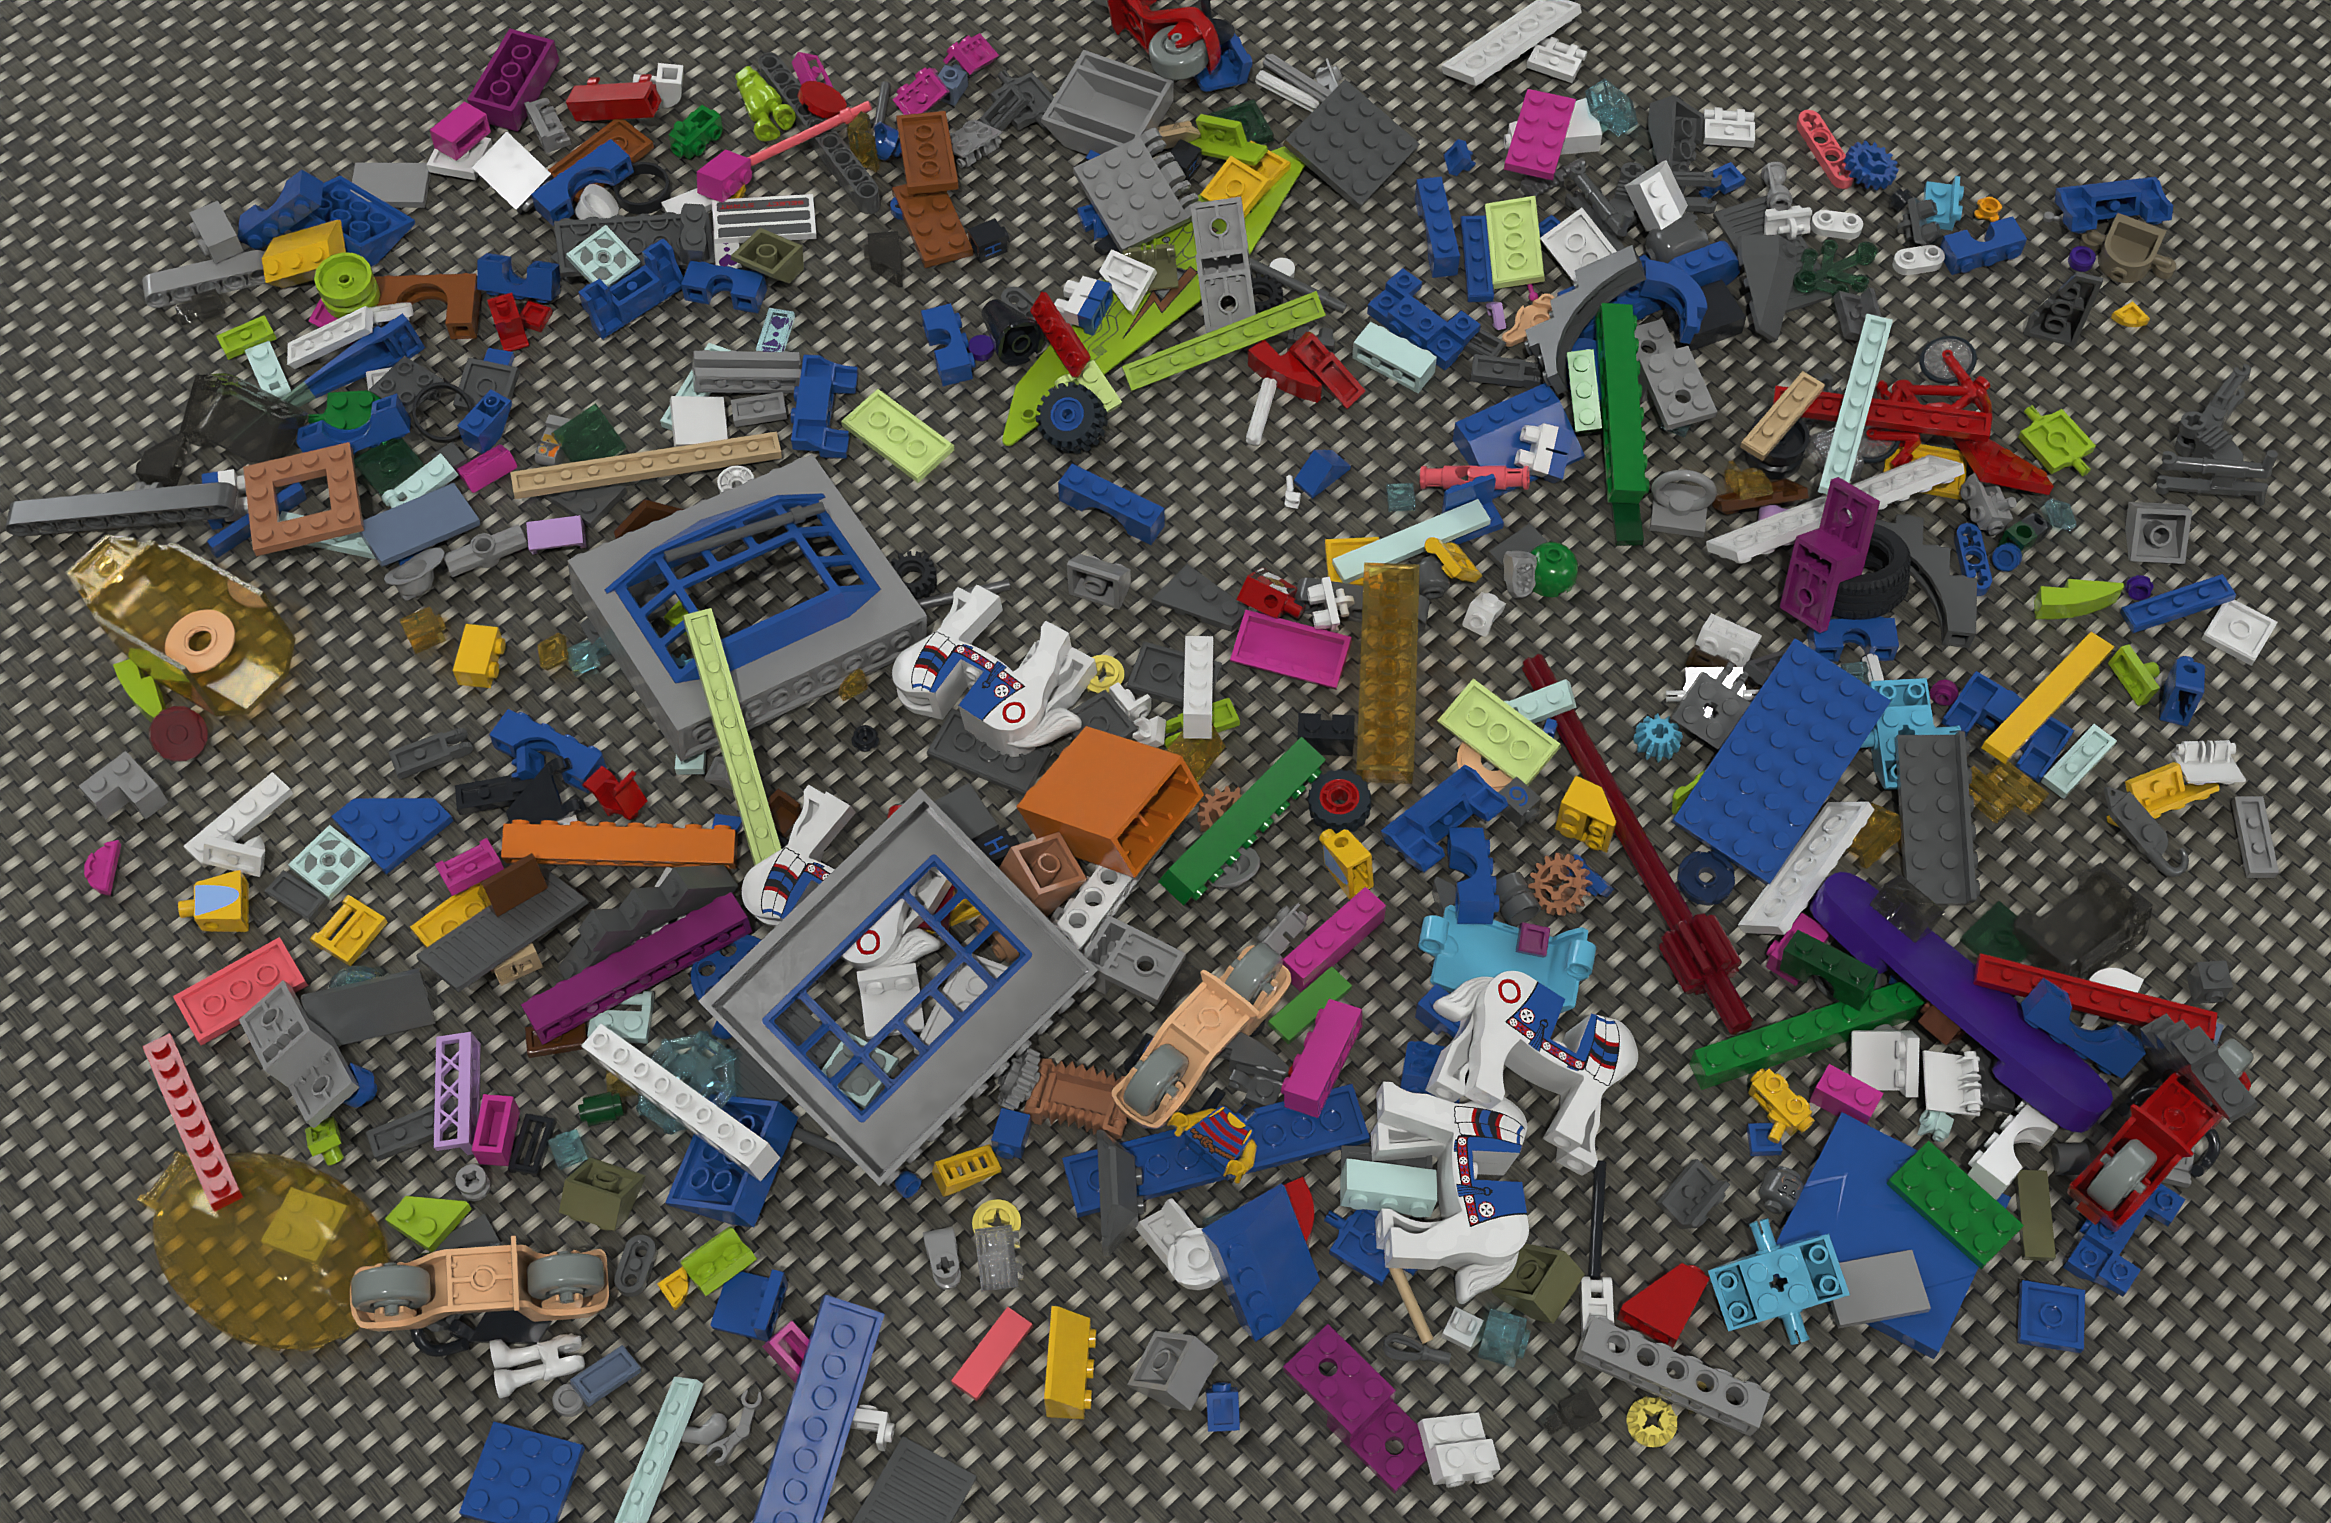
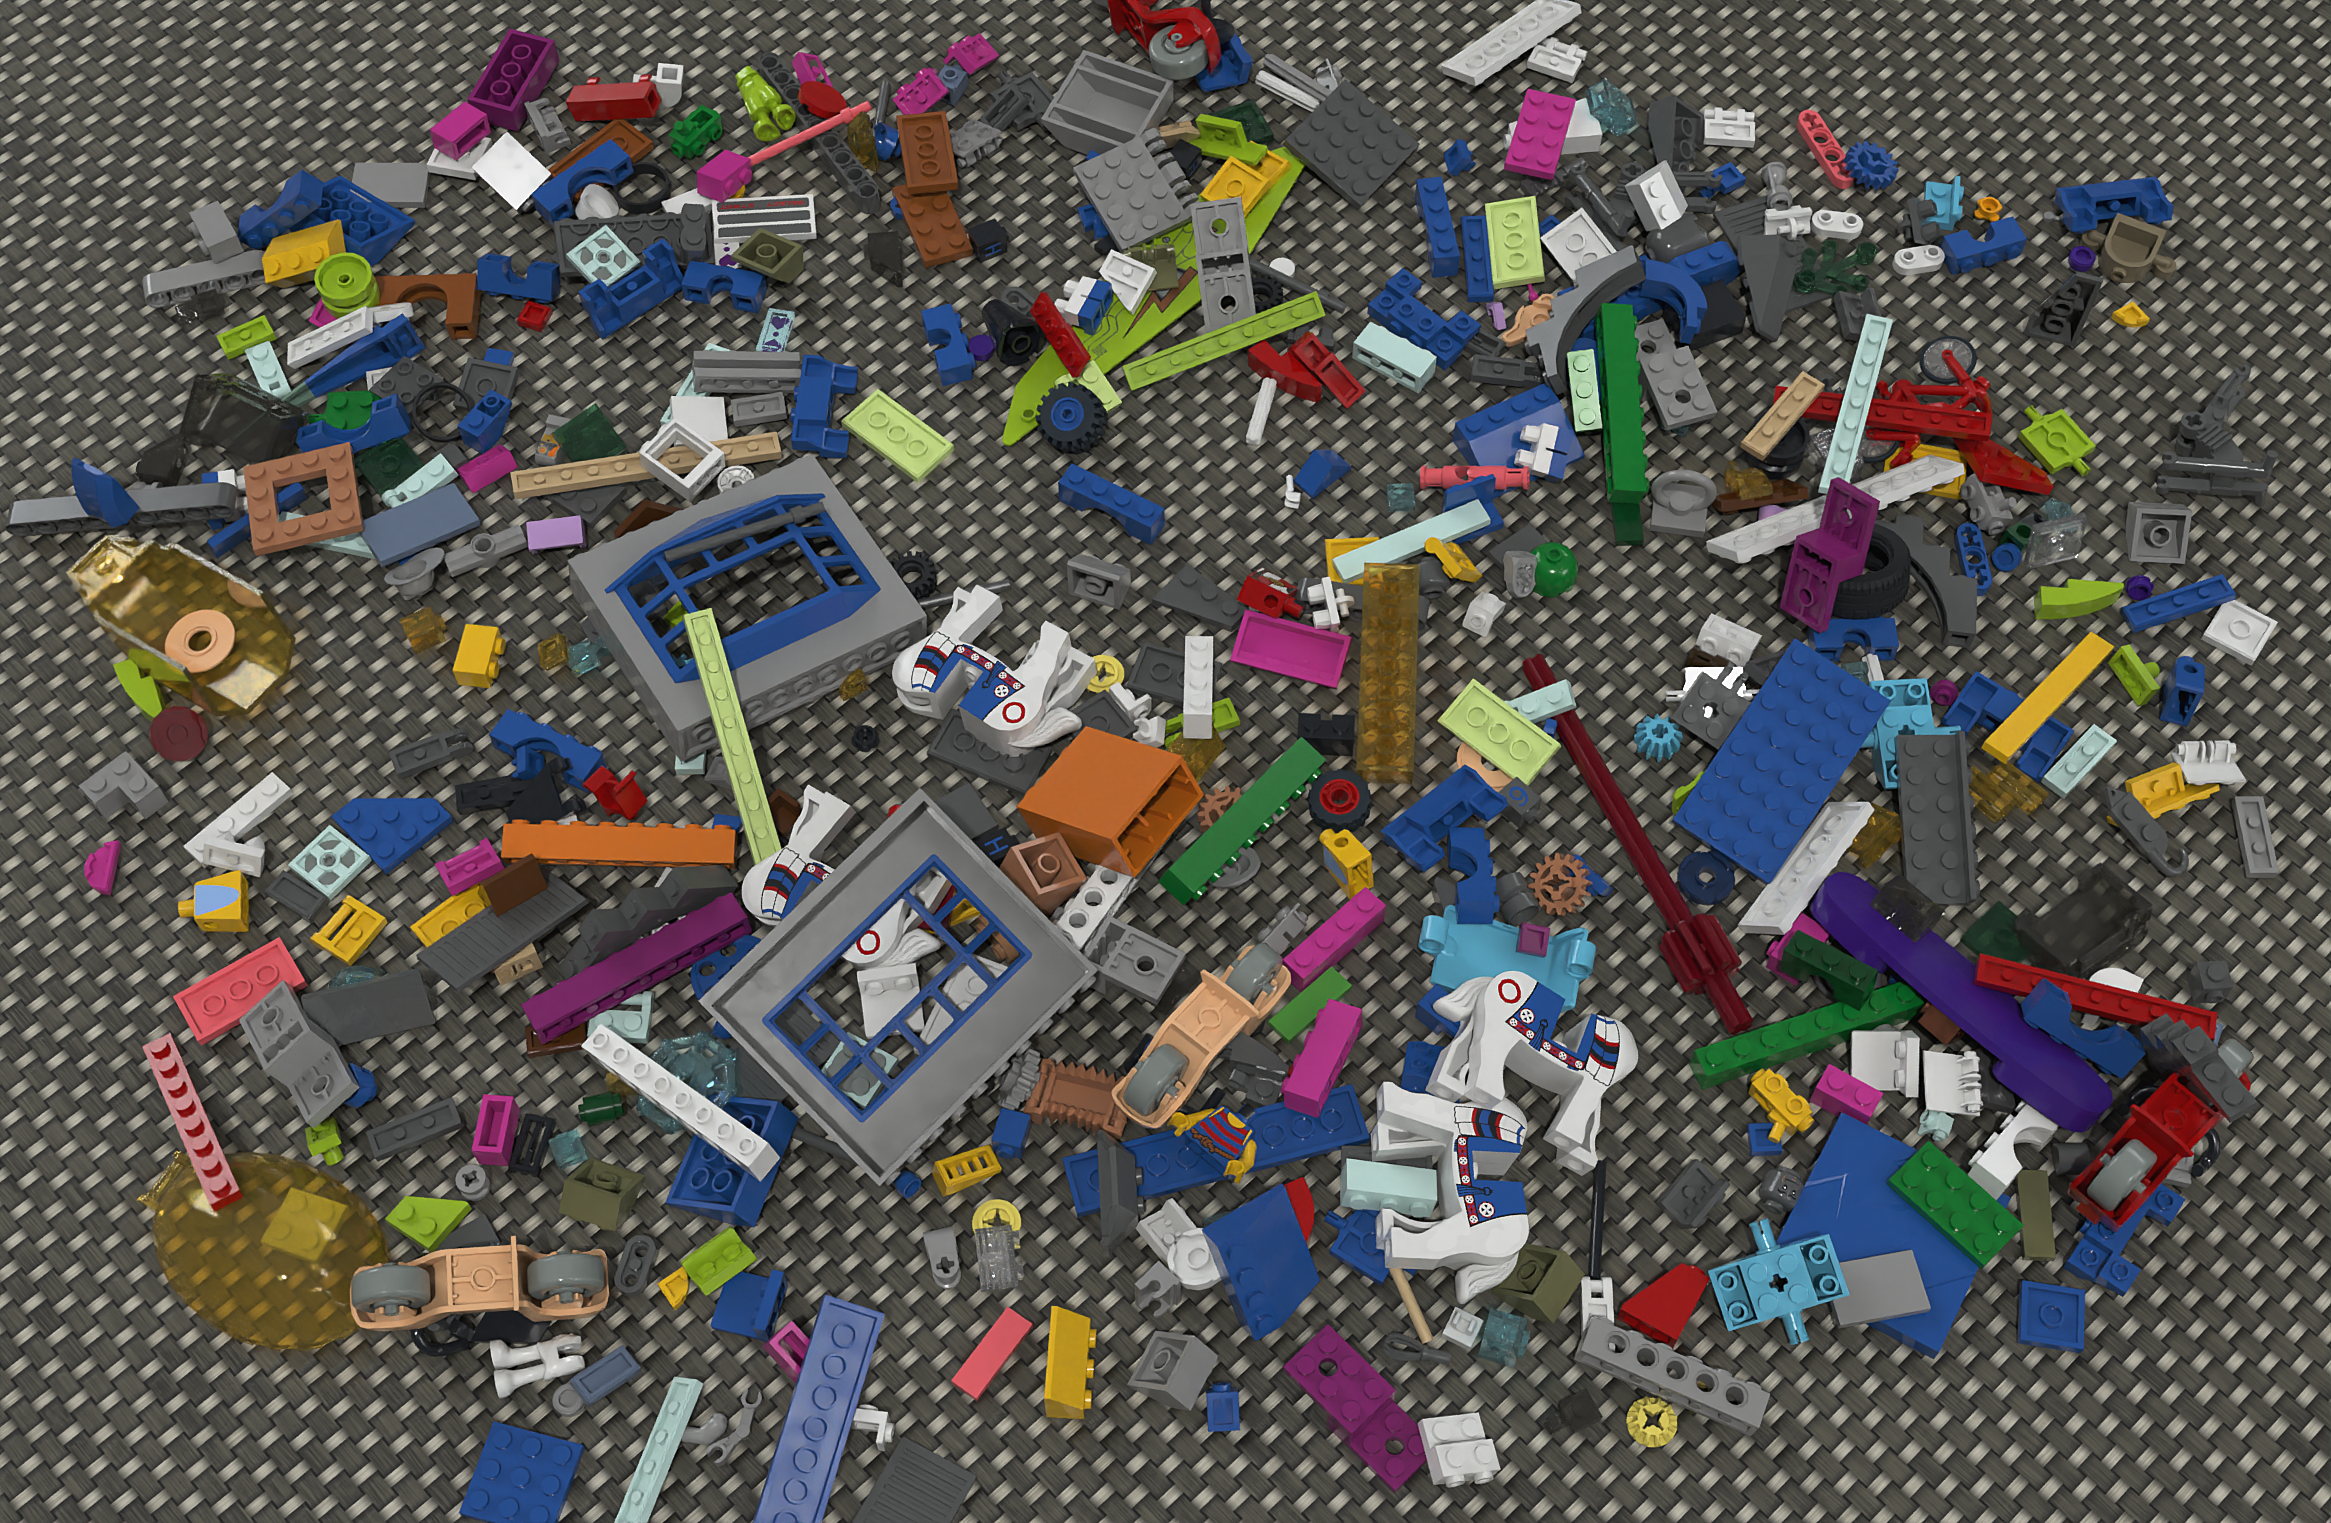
lavender fence [434,1032,481,1155] -> none
red piece [487,293,529,352] -> none
yellow slope [1555,776,1616,853] -> none
black plate [1889,188,1913,212] -> none
none -> blue slope [71,458,140,528]
none -> white window [639,417,725,502]
none -> light grey hinge [1134,1260,1181,1318]
none -> clear tile [2023,513,2088,569]

